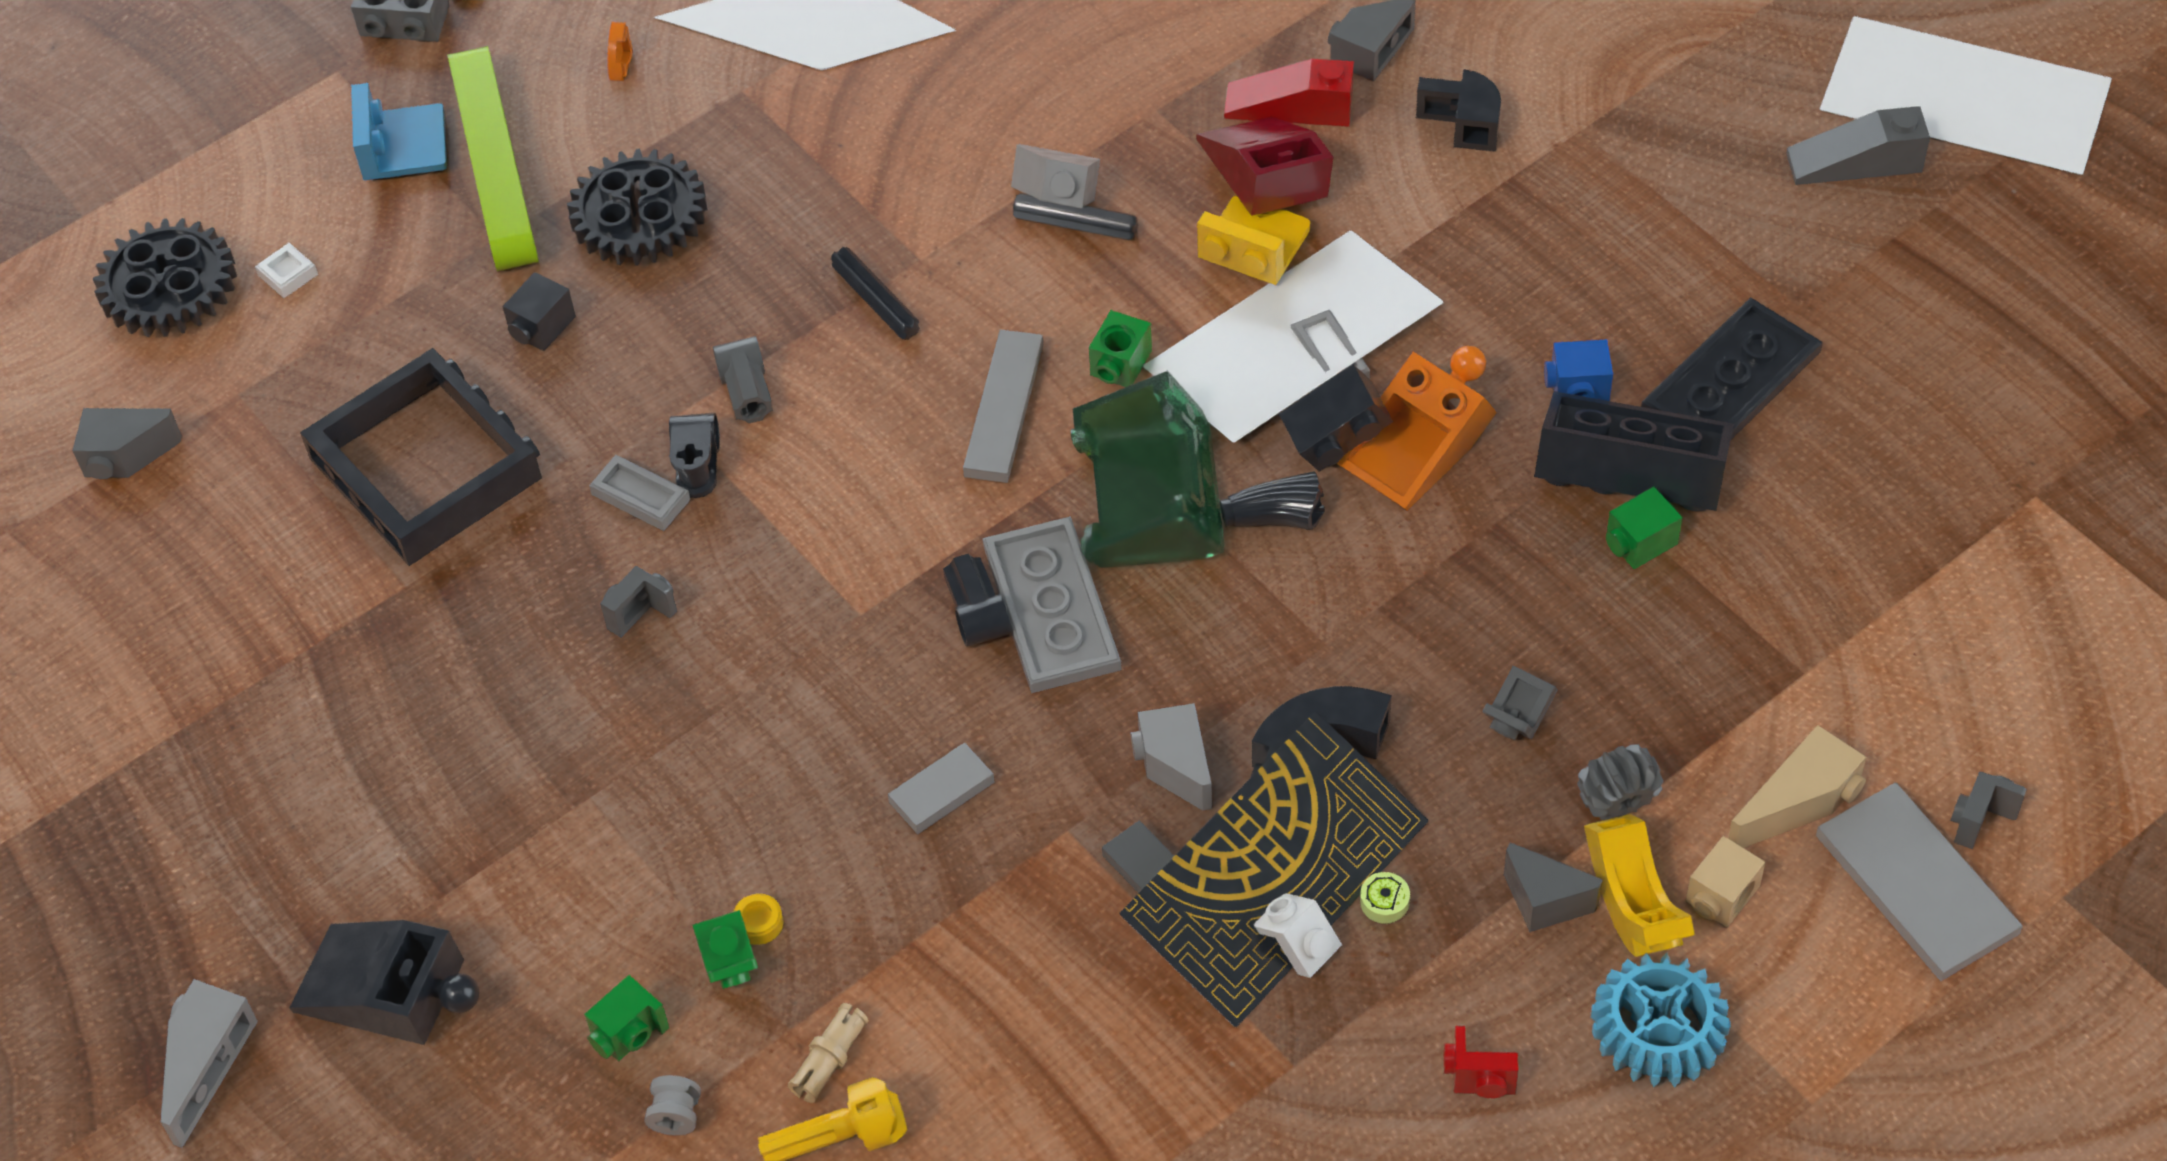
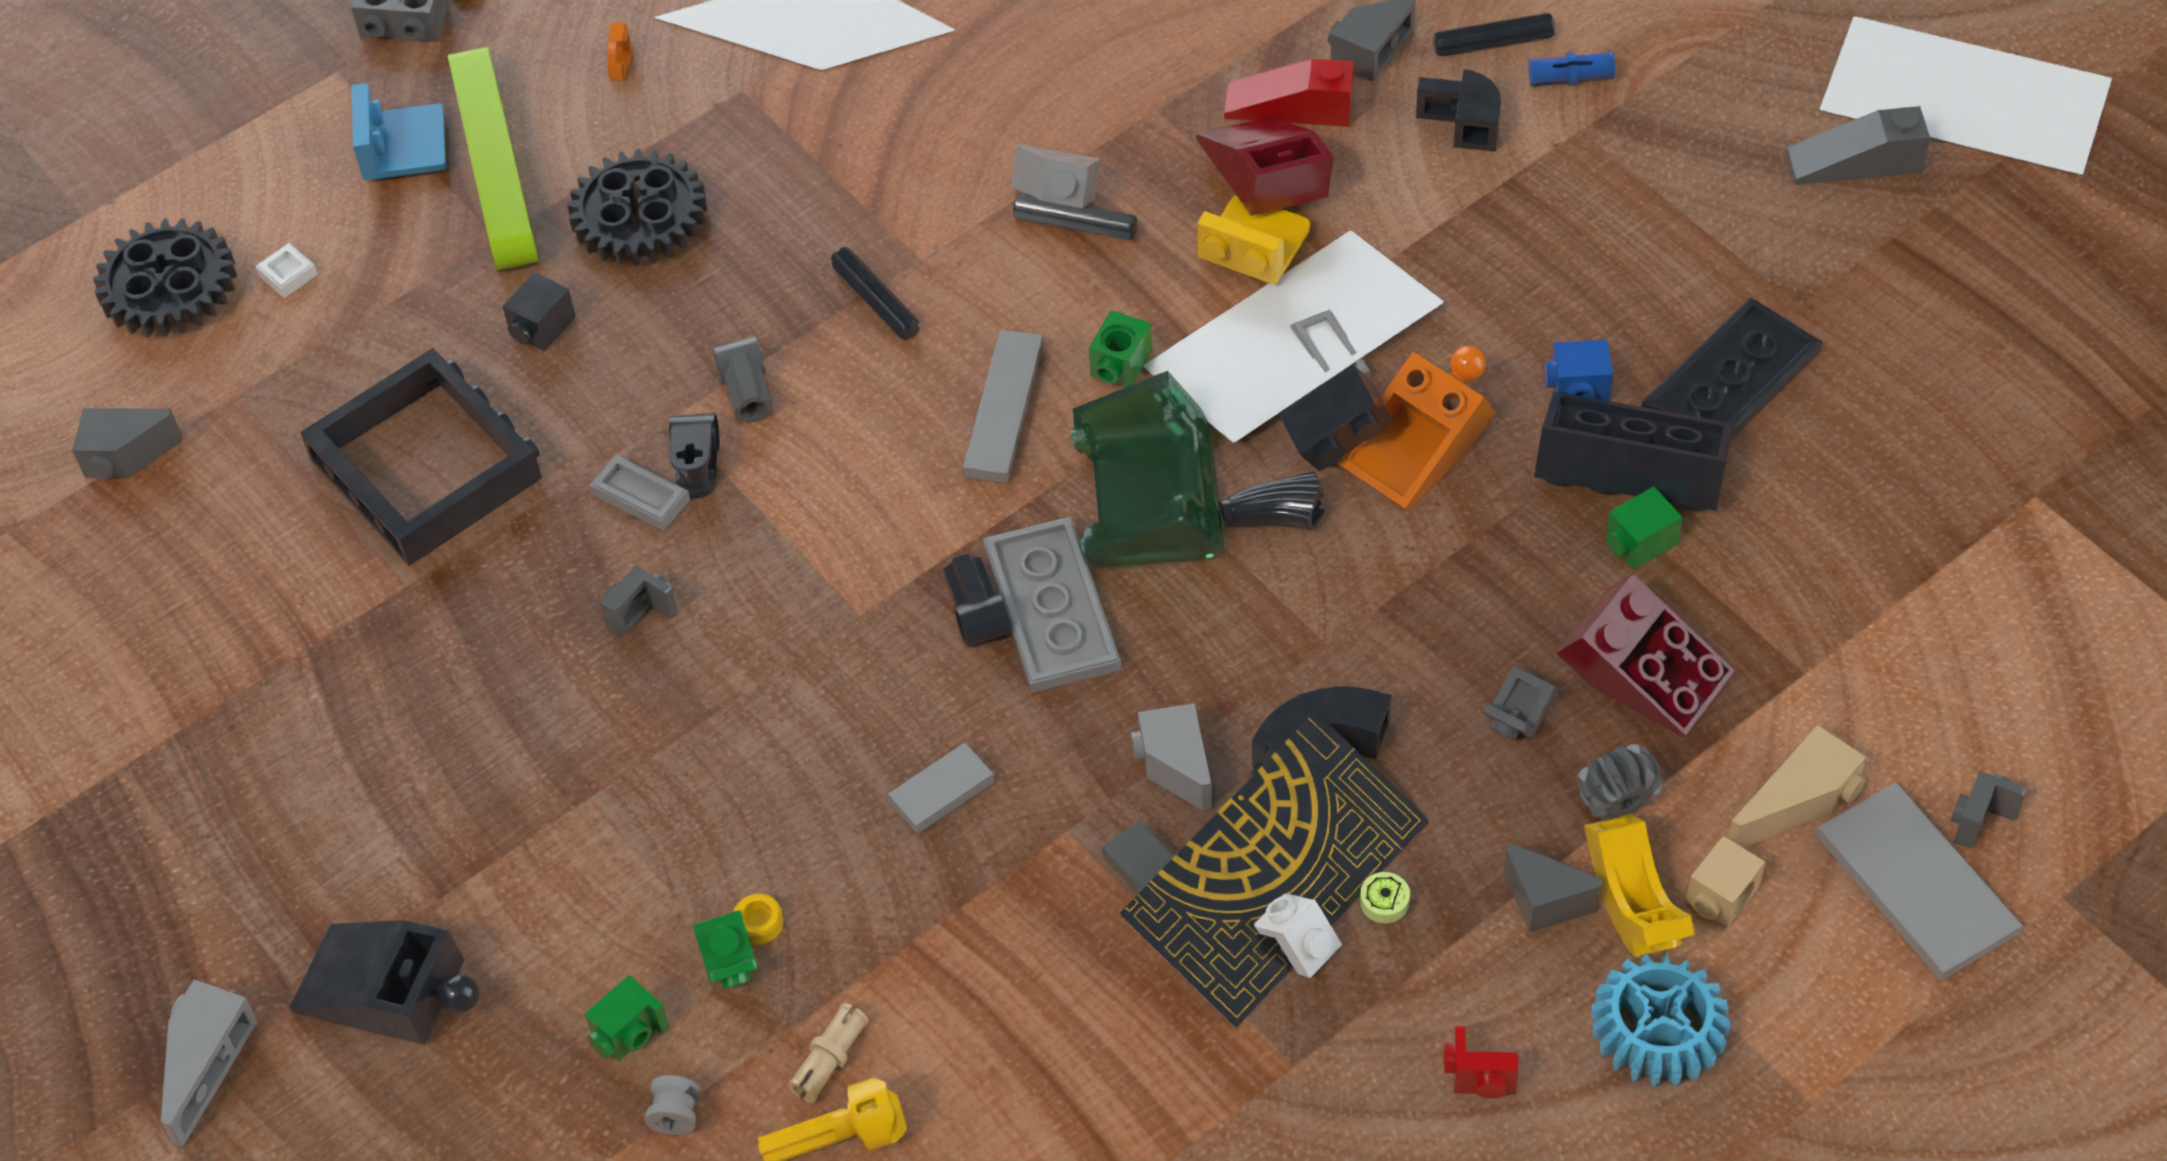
none -> black axle [1433,13,1555,56]
none -> blue pin [1528,51,1615,86]
none -> dark red slope [1556,573,1735,737]

